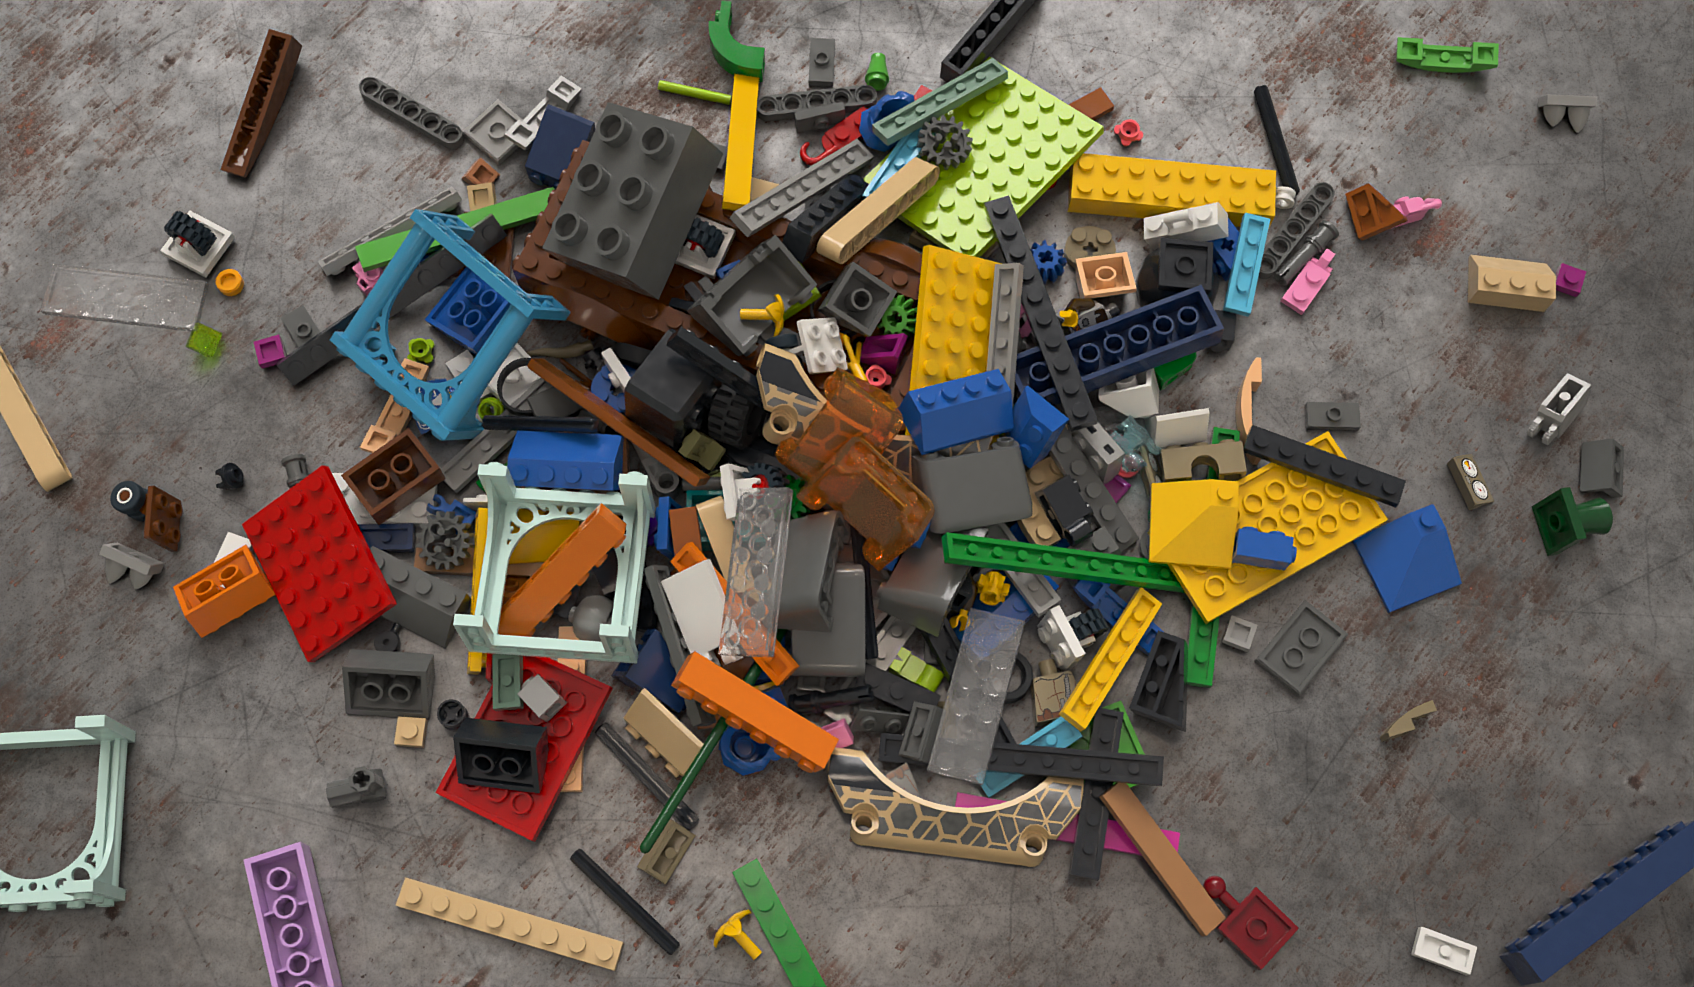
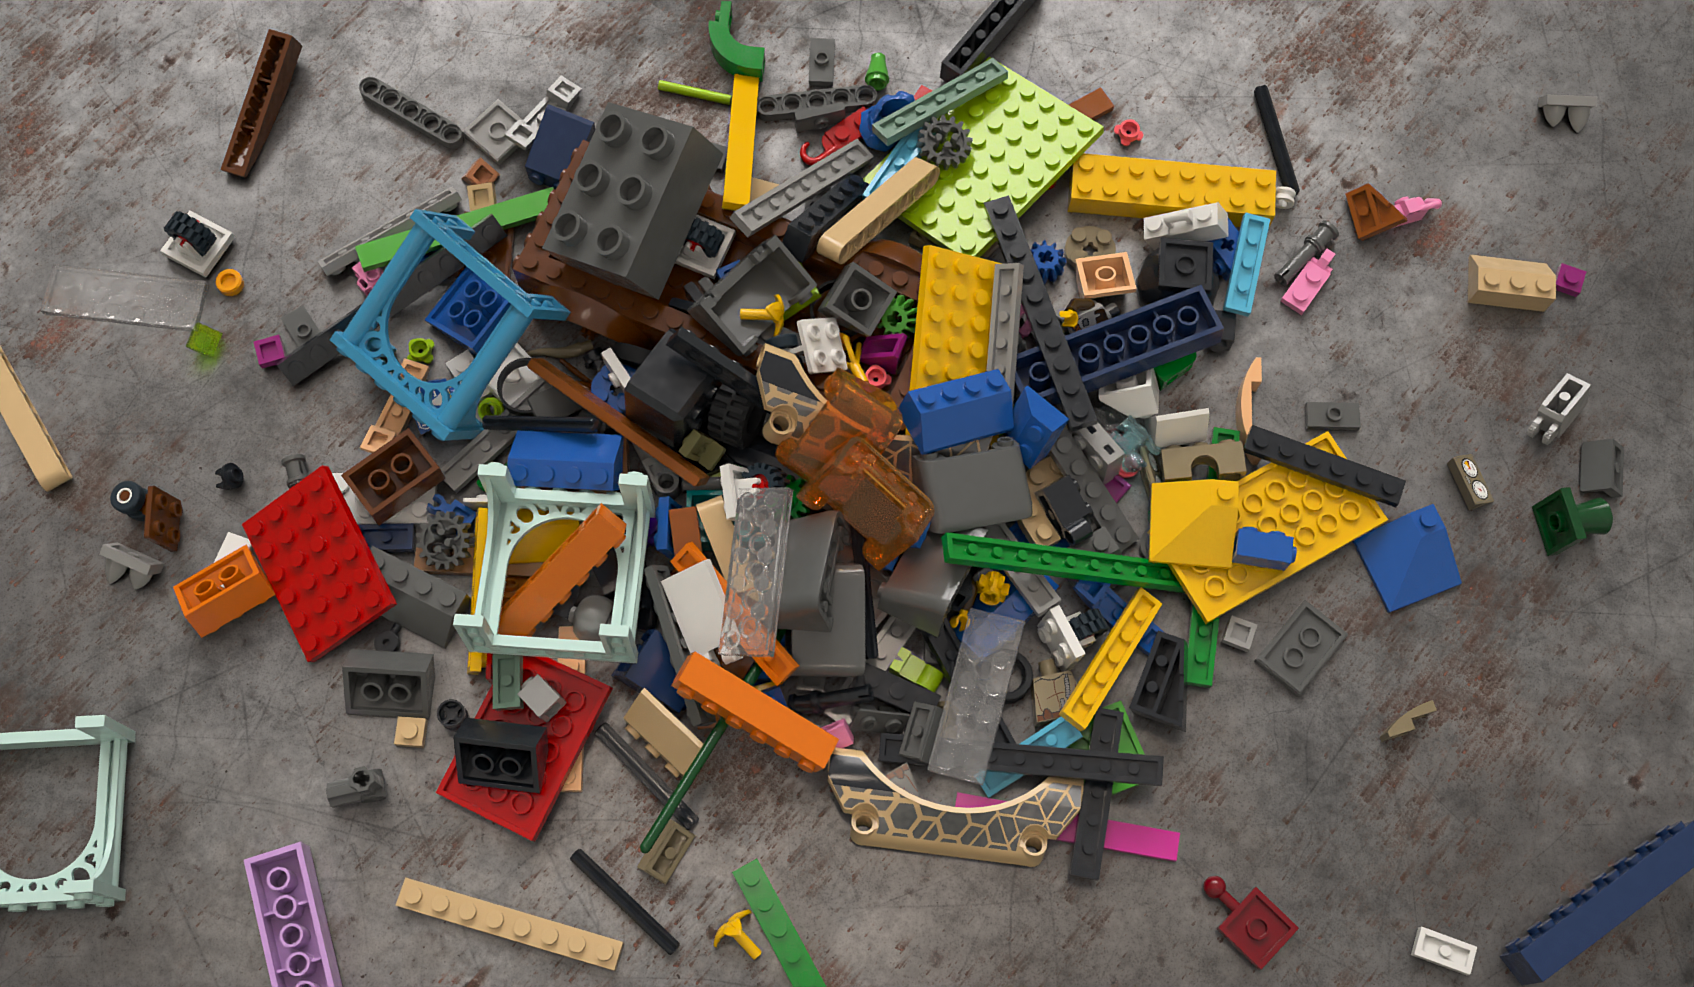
blue piece [719,727,781,776] -> none
medium nougat tile [1099,783,1226,936] -> none
dark grey beam [1258,182,1335,279] -> none
bright green slope [1396,37,1499,73] -> none

